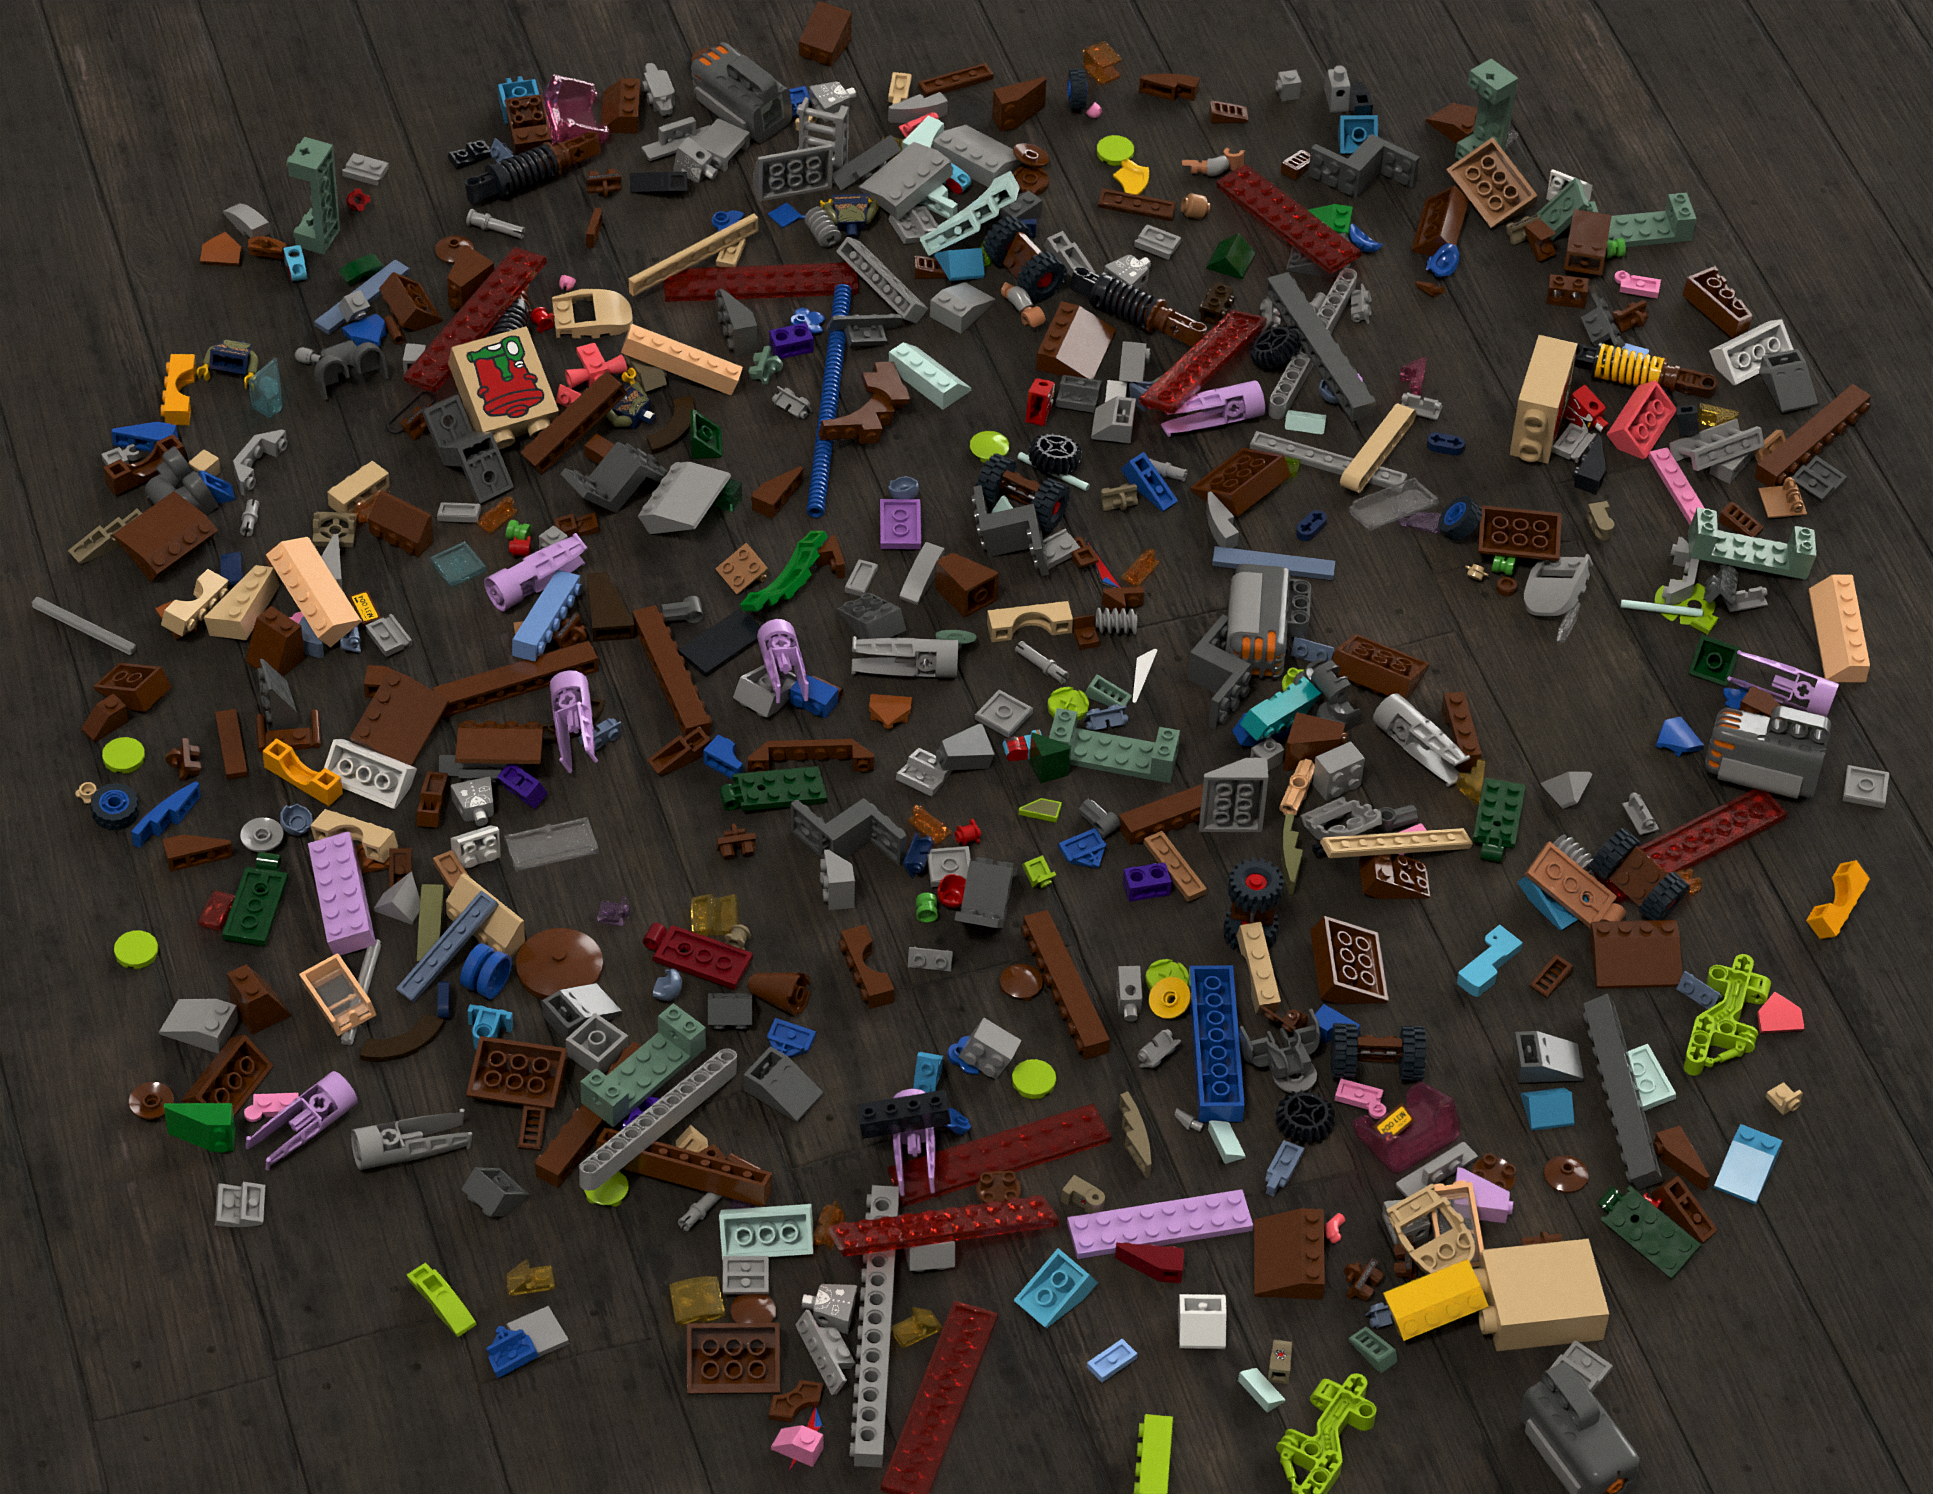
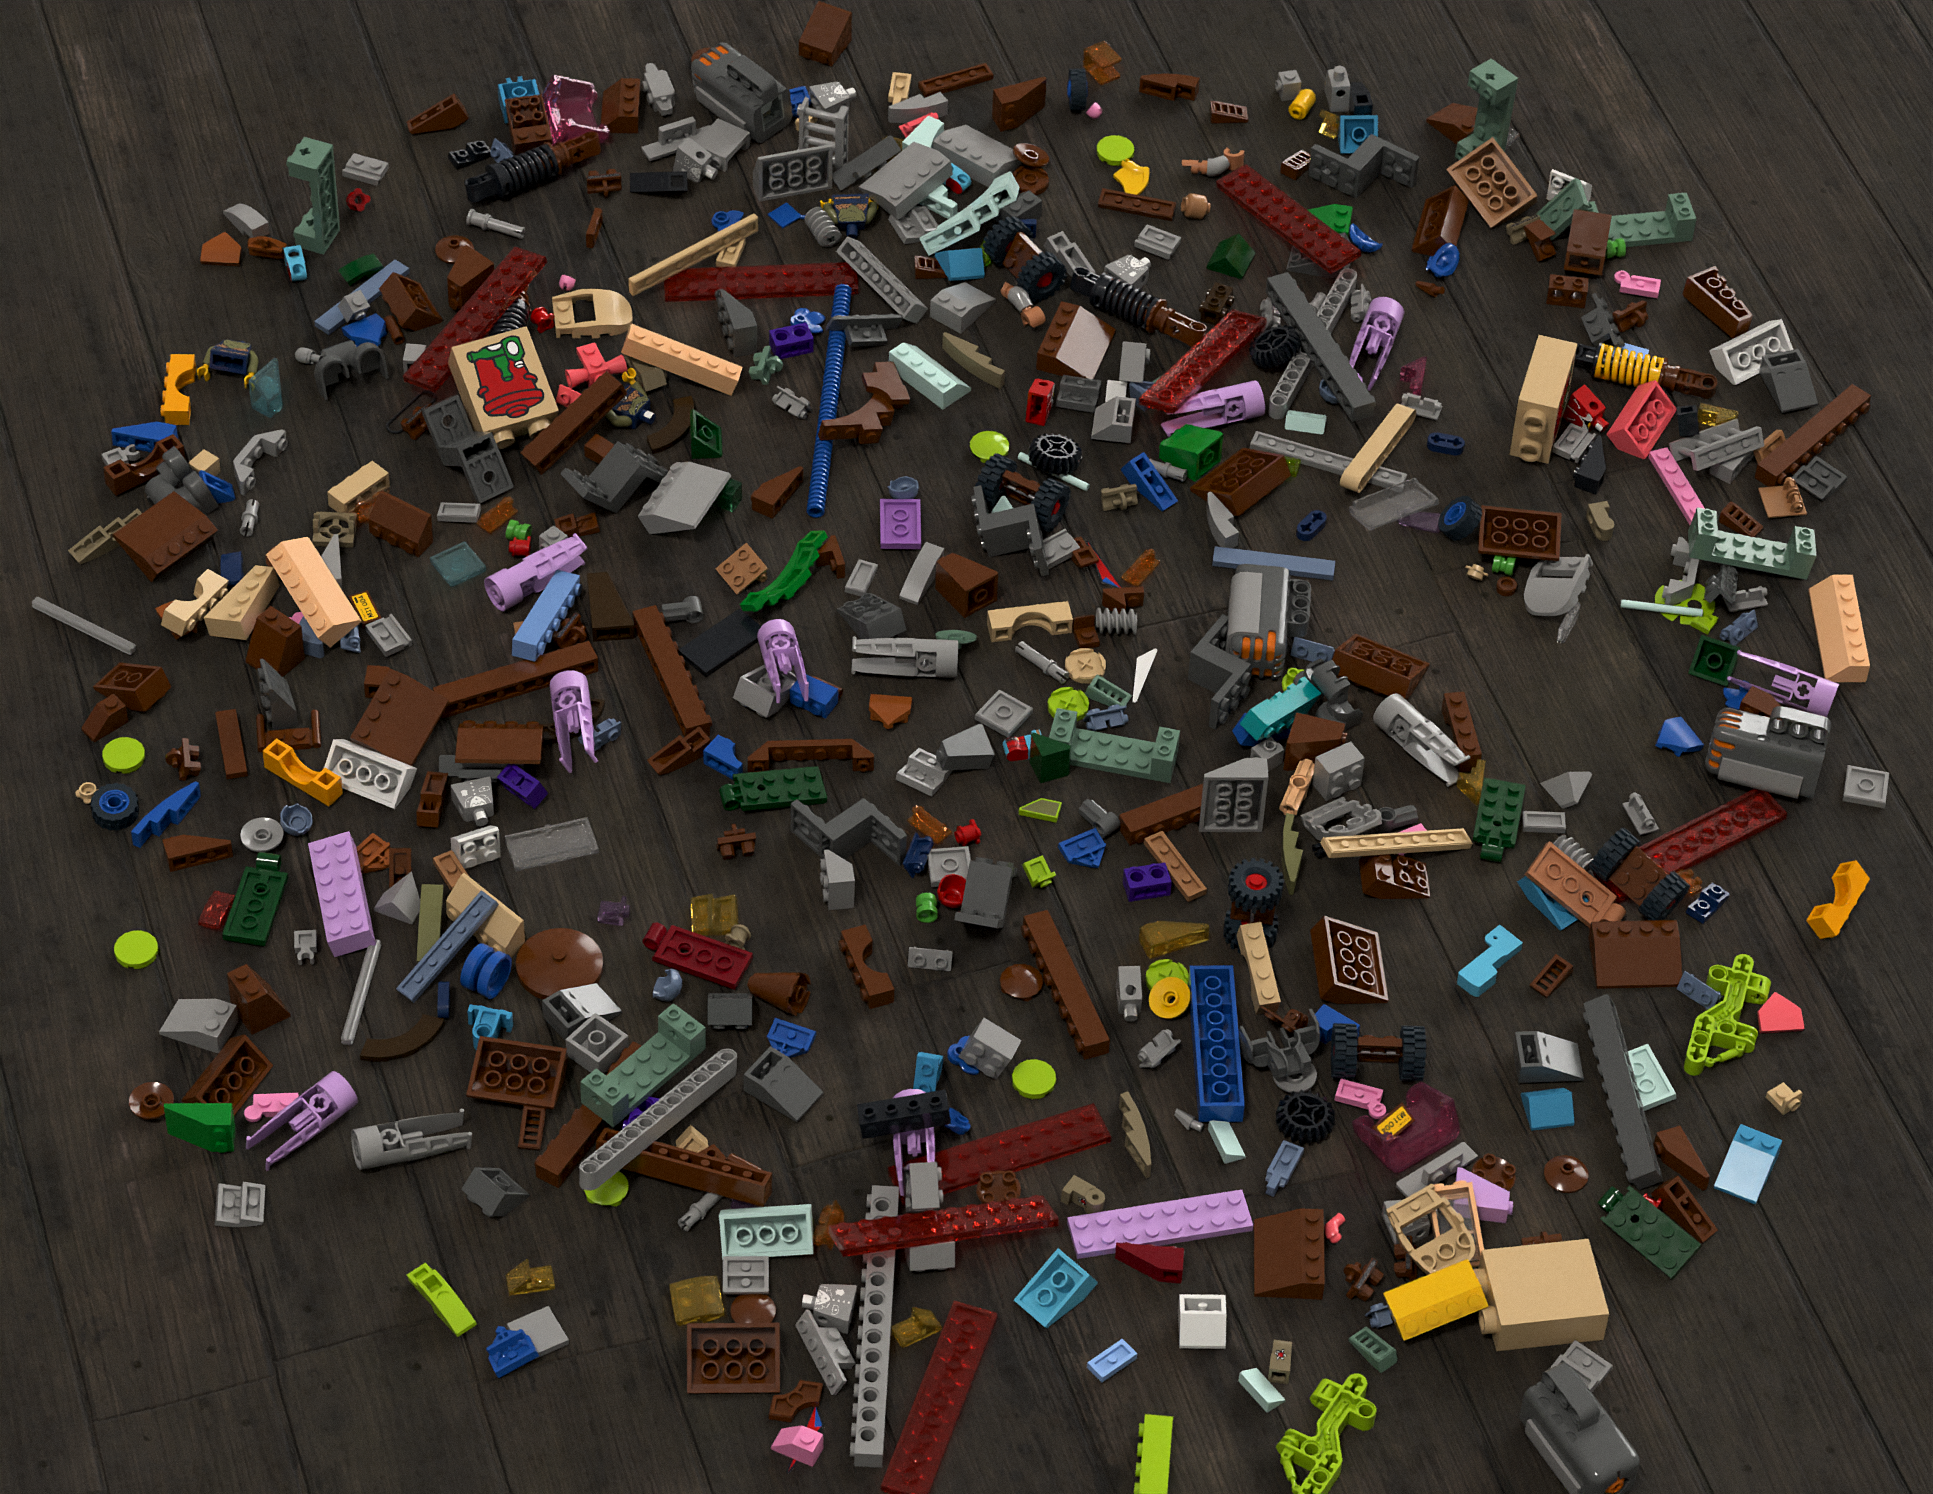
door [299,953,376,1036] -> none
tan arch [310,809,398,863] -> none
none -> light grey plate [294,930,317,965]
none -> reddish brown slope [406,93,469,134]
none -> light grey slope [903,1162,943,1213]
none -> dark tan slope [942,332,1005,389]
none -> tan tile [1065,648,1106,683]
none -> clear yellow slope [1139,921,1210,959]
none -> green slope [1159,424,1223,482]
none -> yellow head [1288,89,1316,120]
none -> clear yellow slope [1319,109,1340,139]
none -> lavender piece [1349,297,1404,391]
none -> light grey tile [1522,811,1566,833]
none -> dark blue slope [1686,883,1730,924]
none -> sand blue hinge [1720,610,1758,646]

